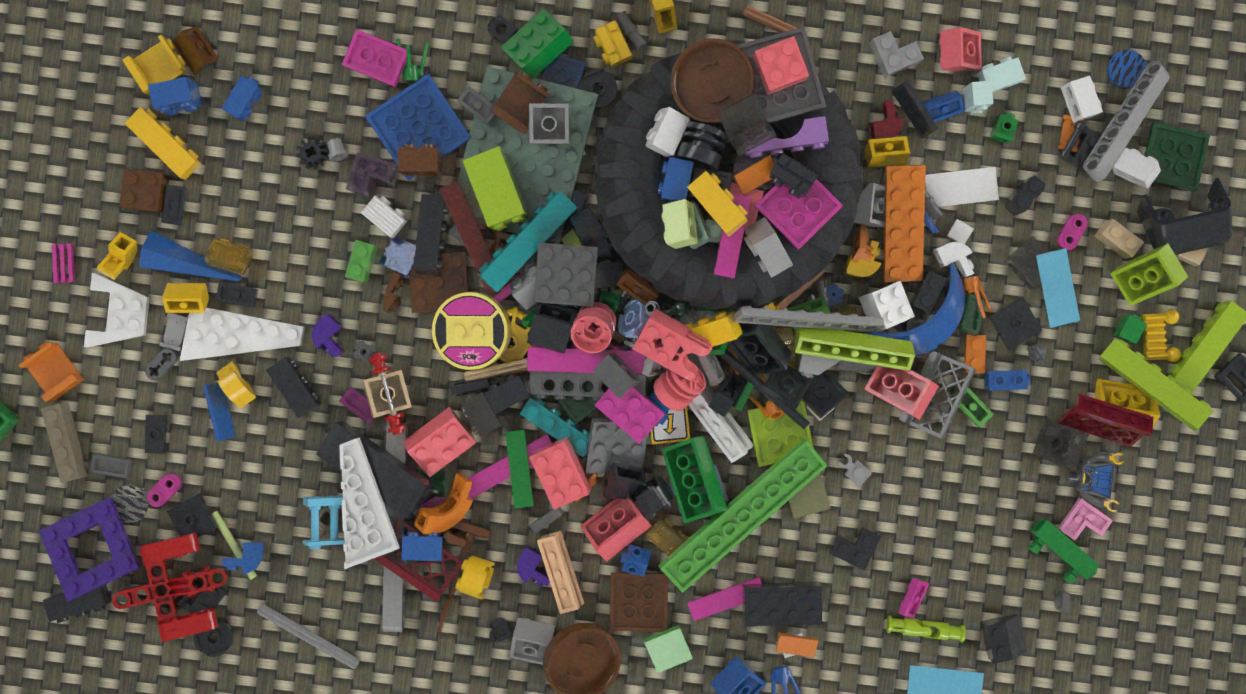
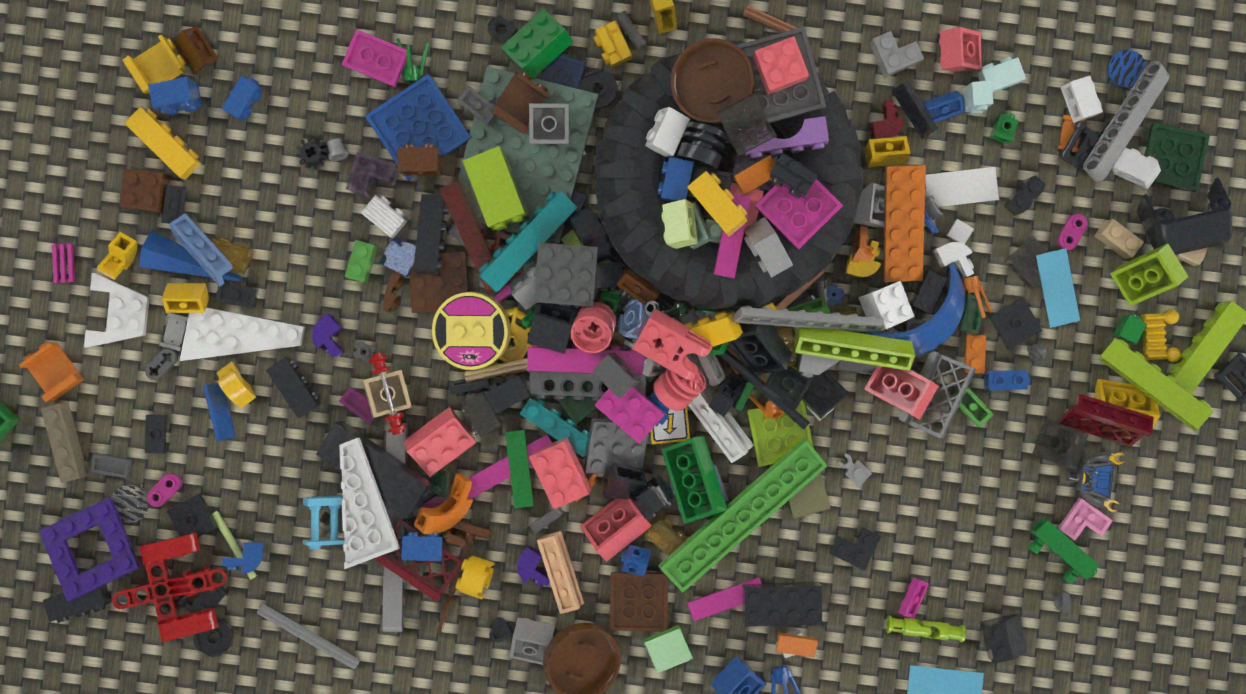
none -> medium blue fence [169,213,233,287]

